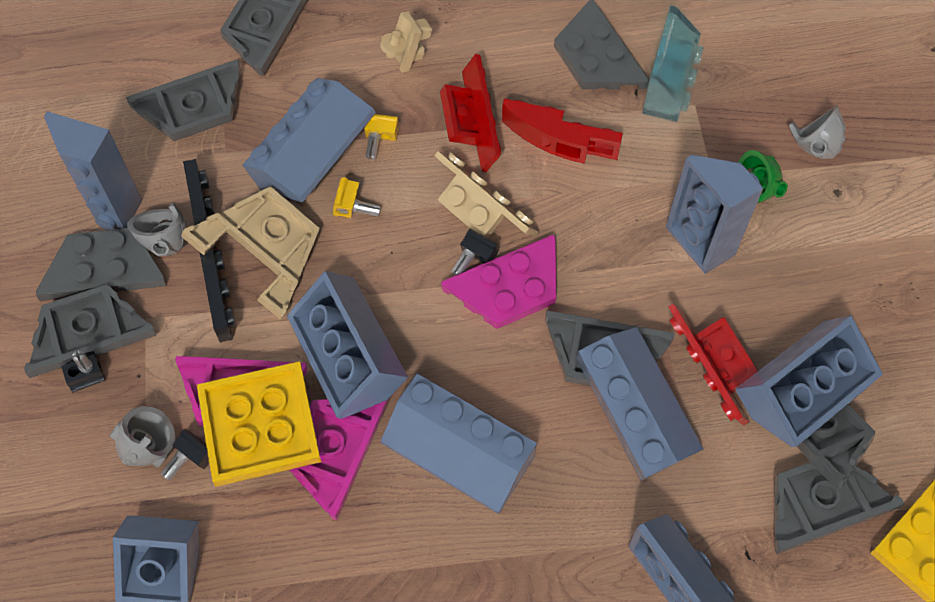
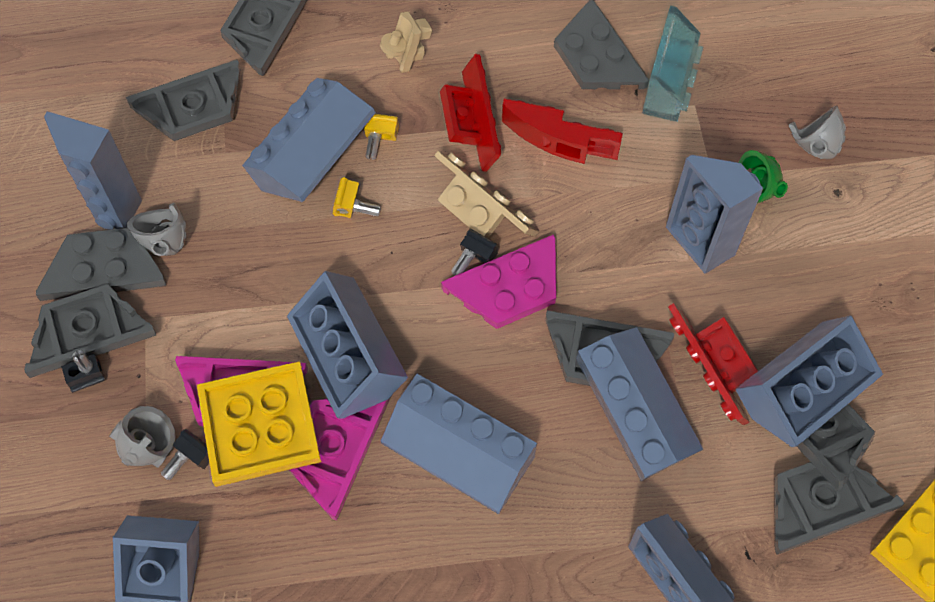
tan wing [181,186,320,319] -> none
black plate [183,159,236,343] -> none

